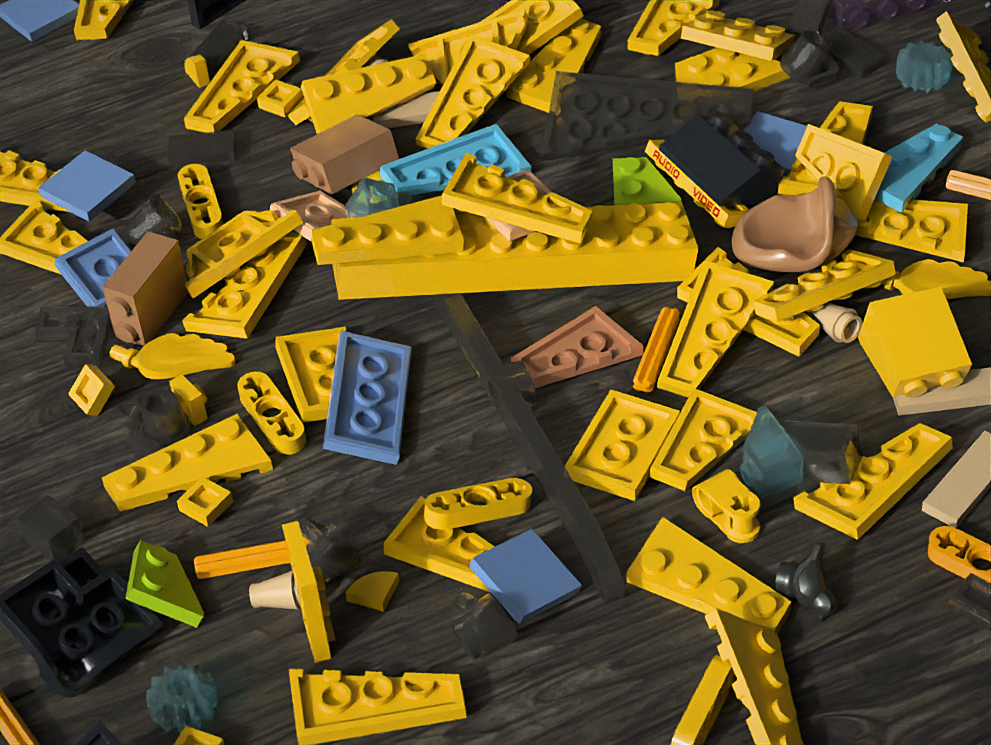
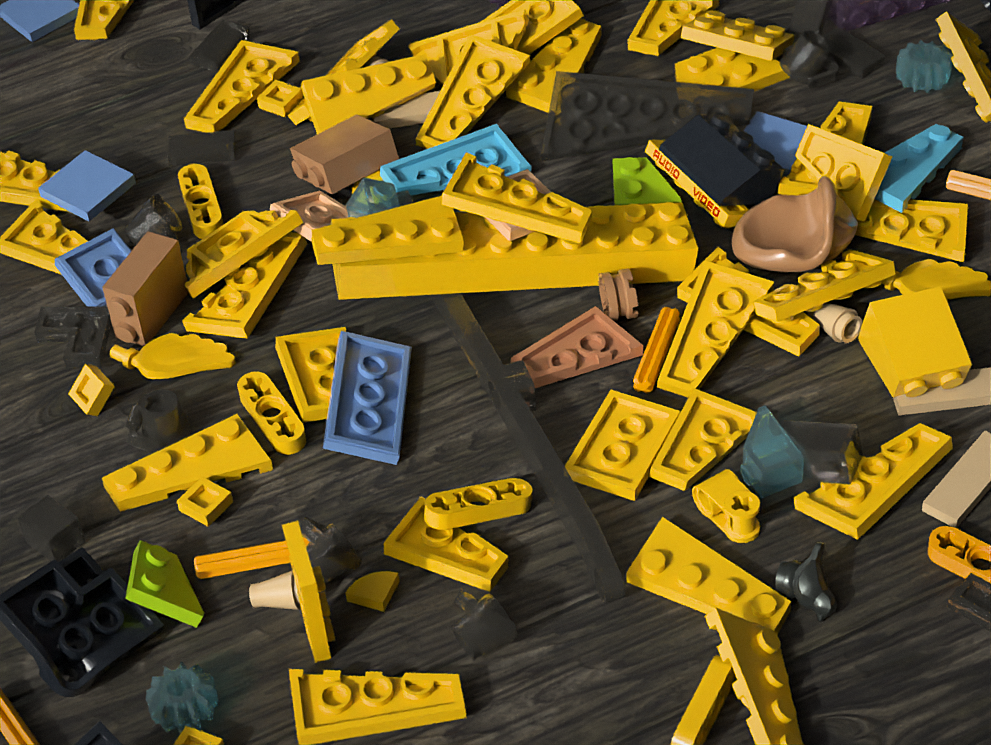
yellow plate [169,374,208,426] -> none
yellow tile [185,55,210,88] -> none
medium blue tile [469,529,582,625] -> none
none -> medium nougat wheel [598,268,638,321]

